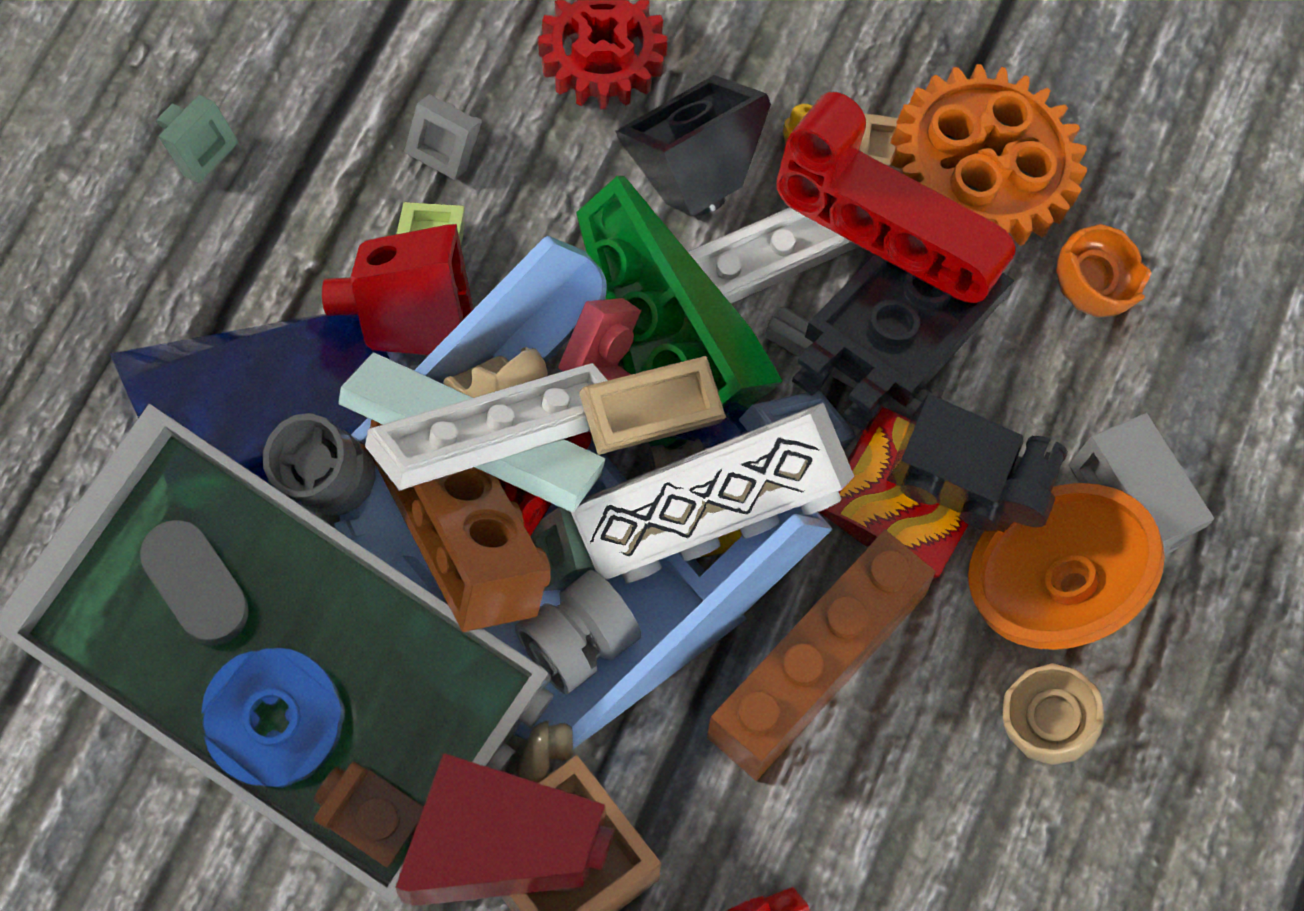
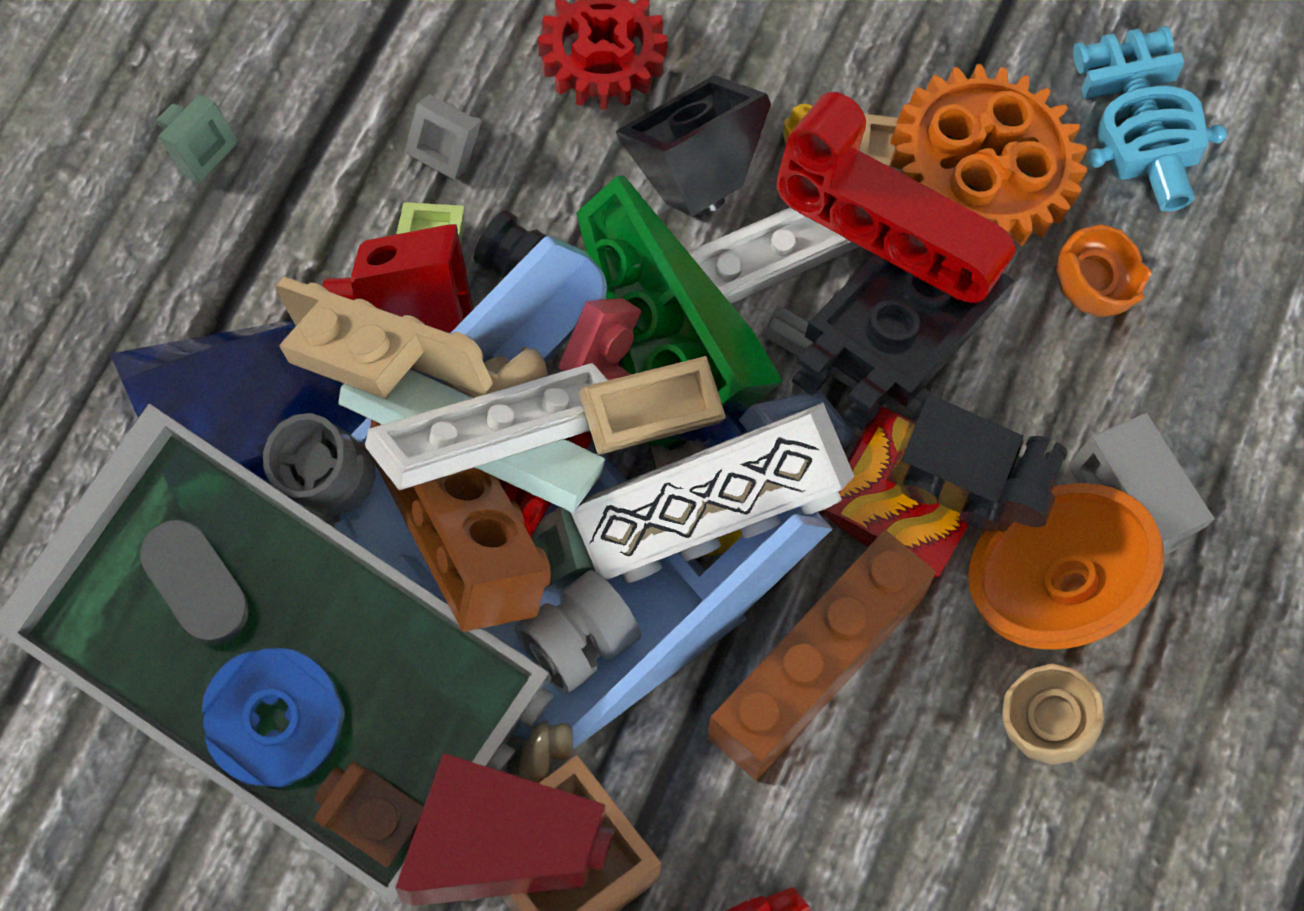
none -> tan bracket [275,277,493,398]
none -> black wheel [473,210,547,278]
none -> medium azure torso [1073,26,1227,212]

